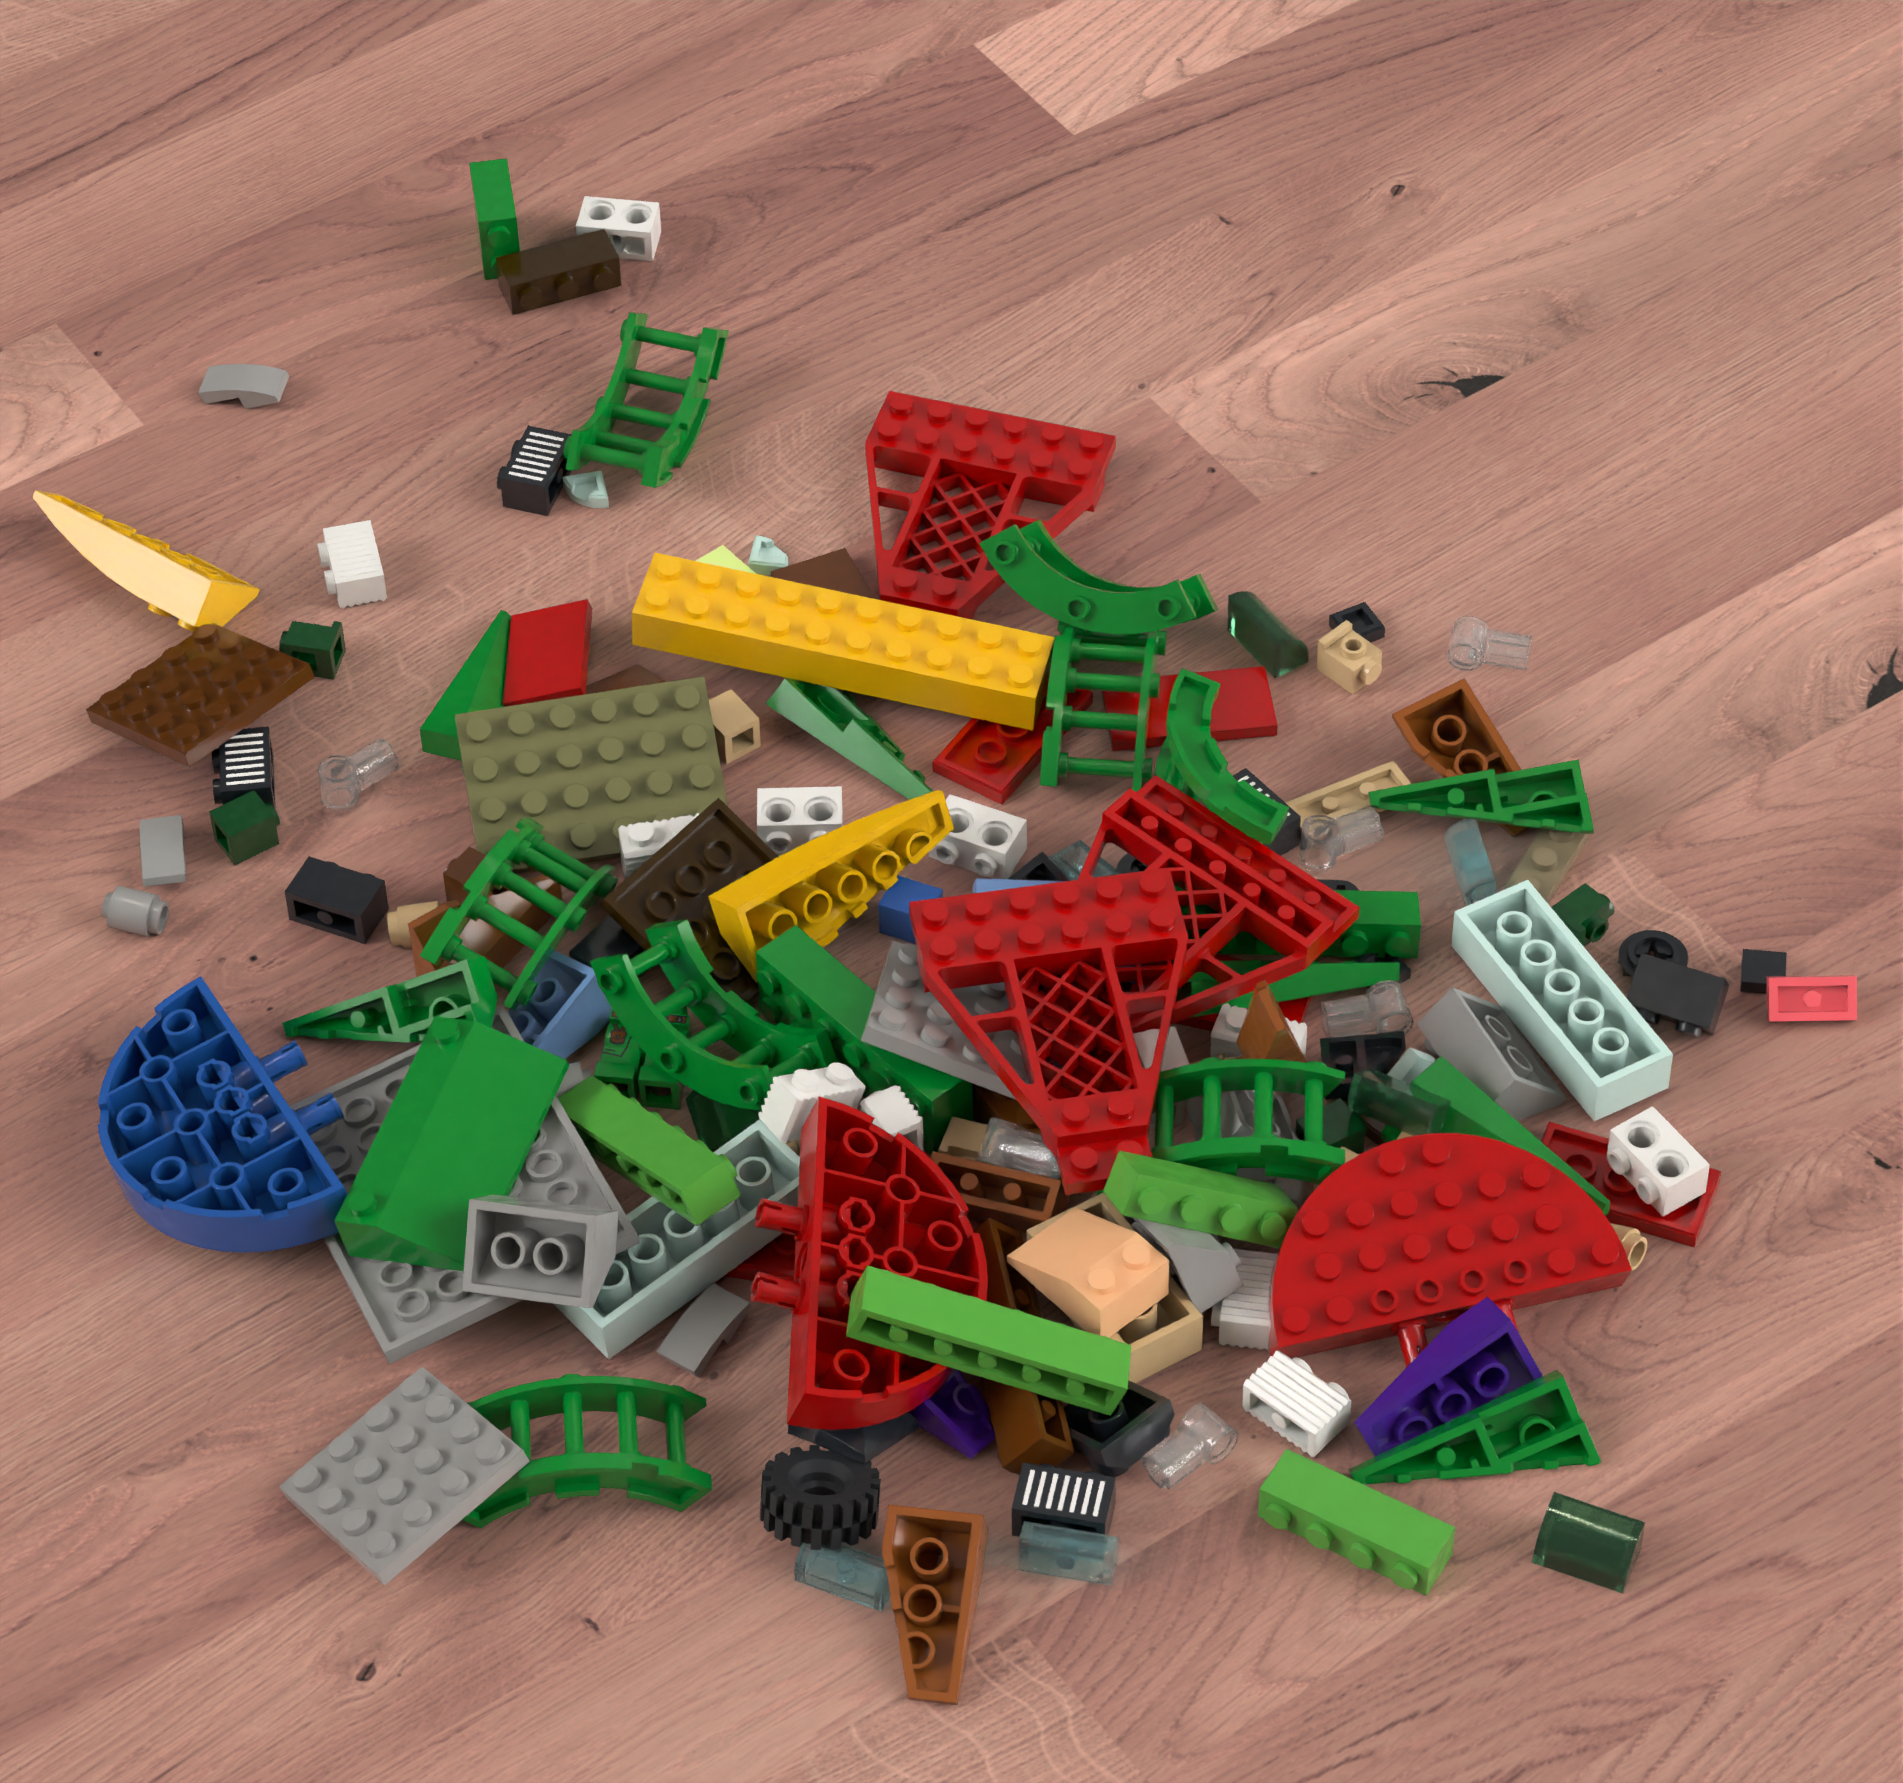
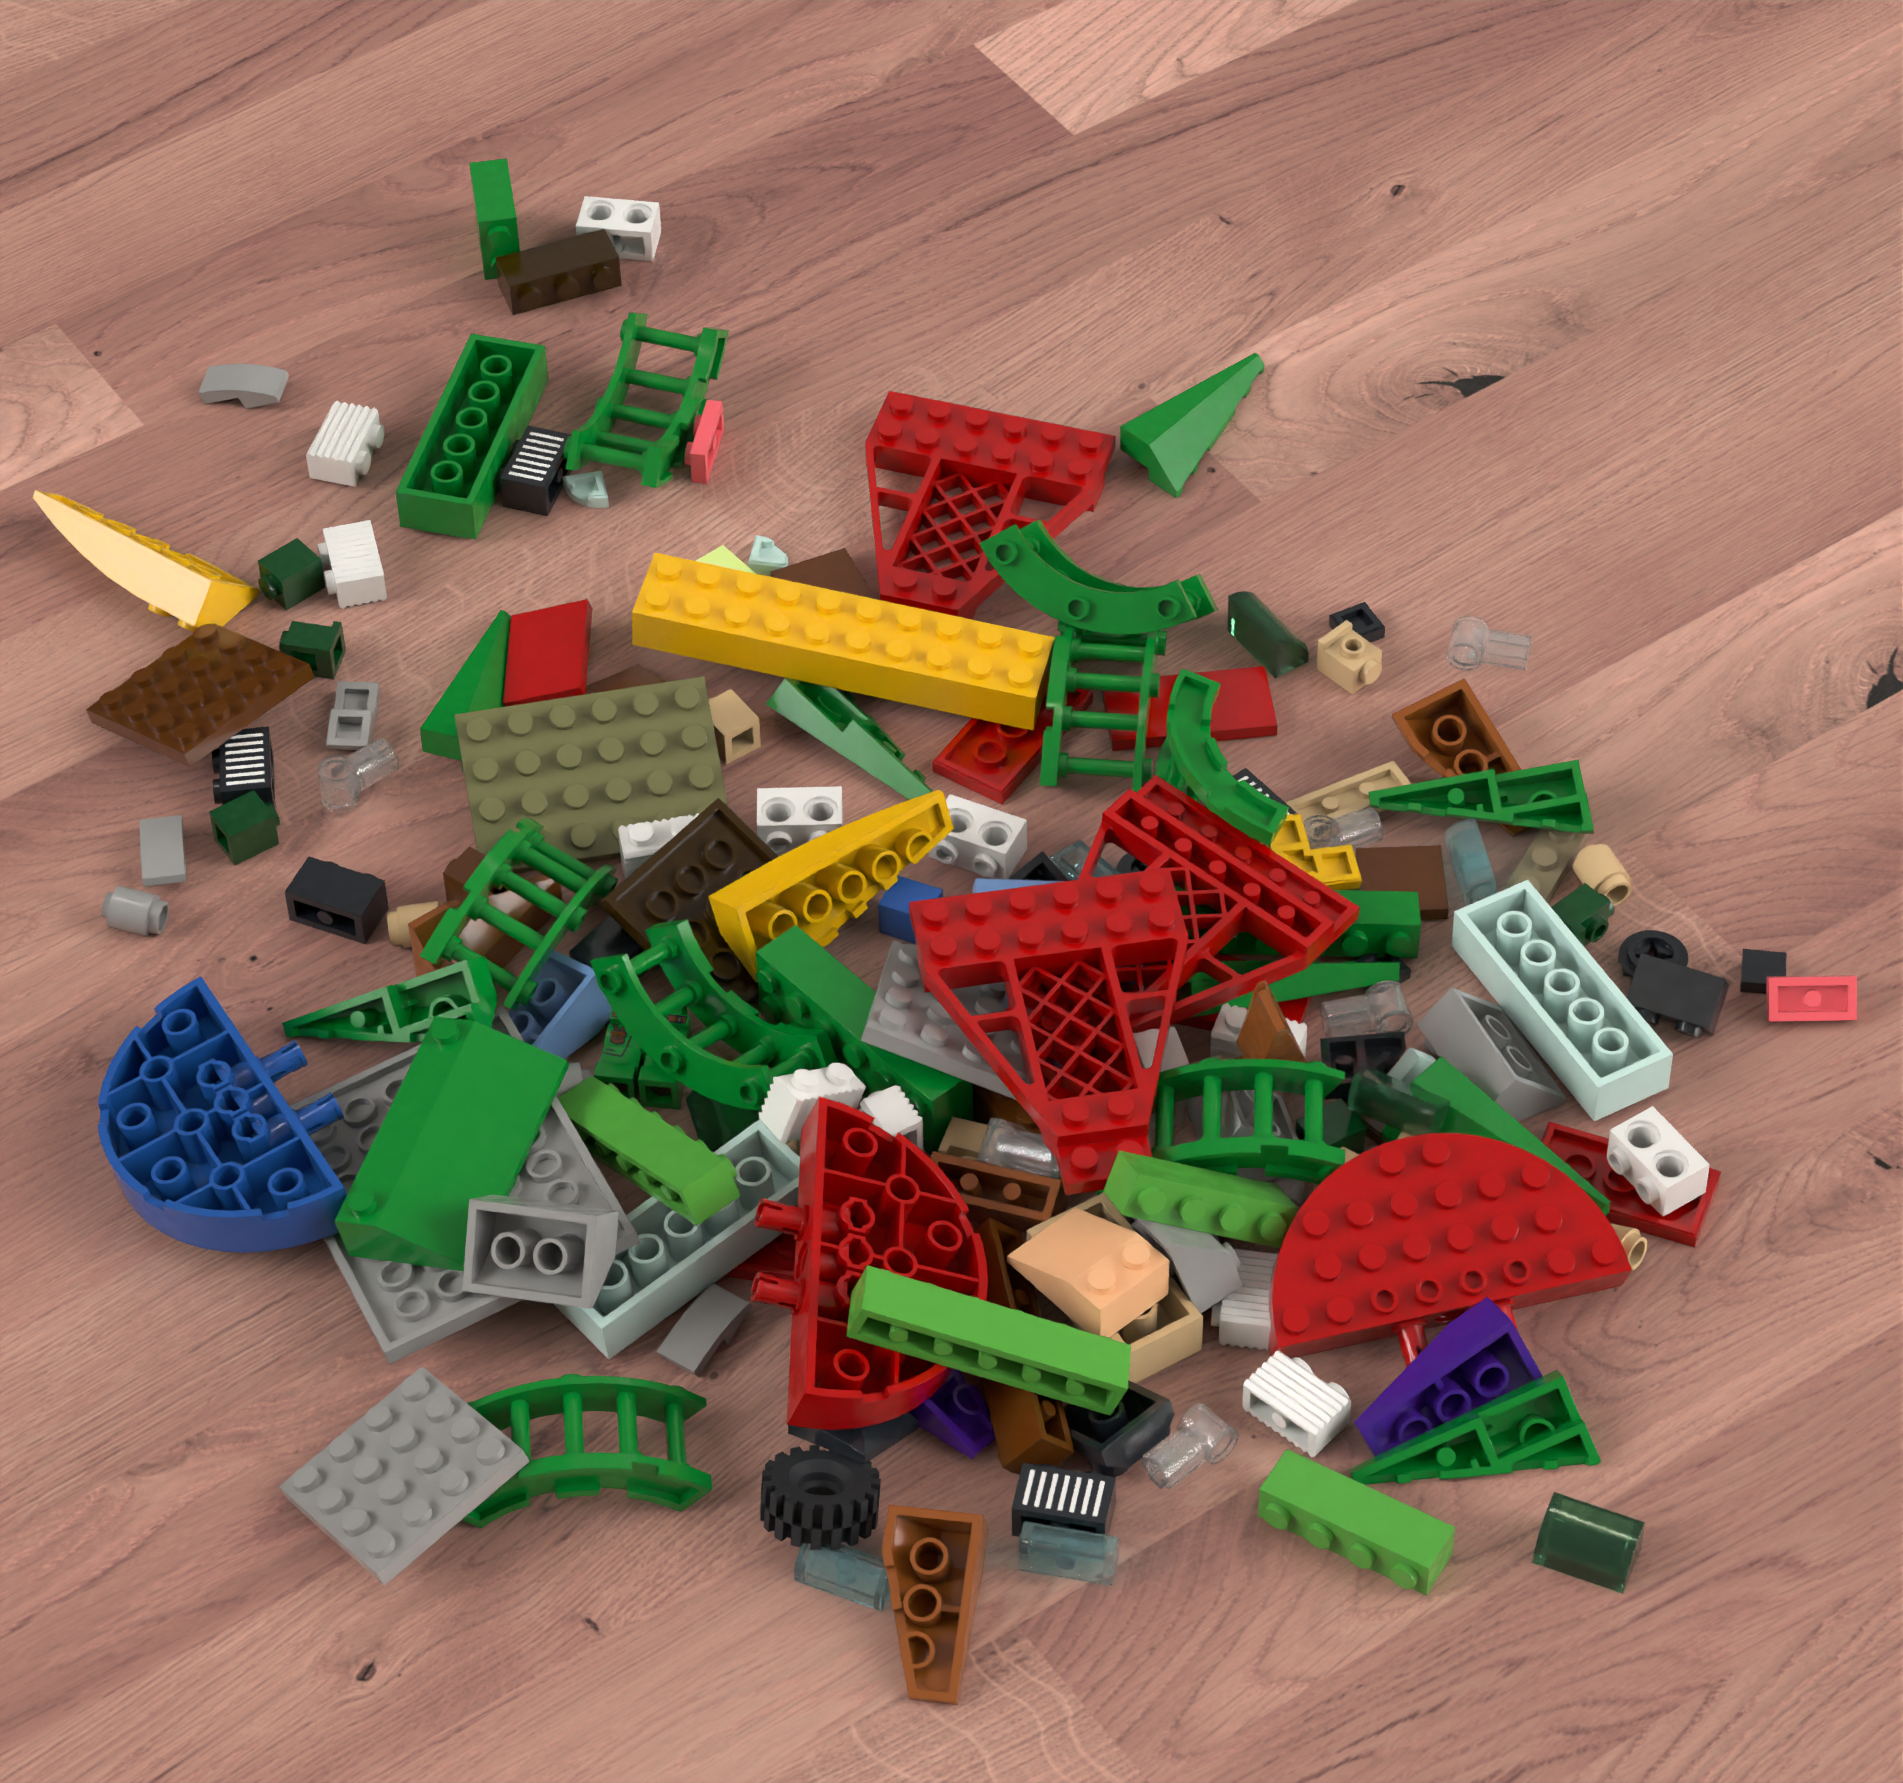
none -> dark green brick [258,538,325,611]
none -> white brick [306,401,385,487]
none -> light grey slope [326,681,380,750]
none -> green brick [396,333,549,540]
none -> coral plate [685,400,724,484]
none -> green wedge [1120,353,1264,498]
none -> yellow tile [1263,813,1362,890]
none -> reddish brown tile [1355,845,1449,920]
none -> tan brick [1573,844,1632,906]

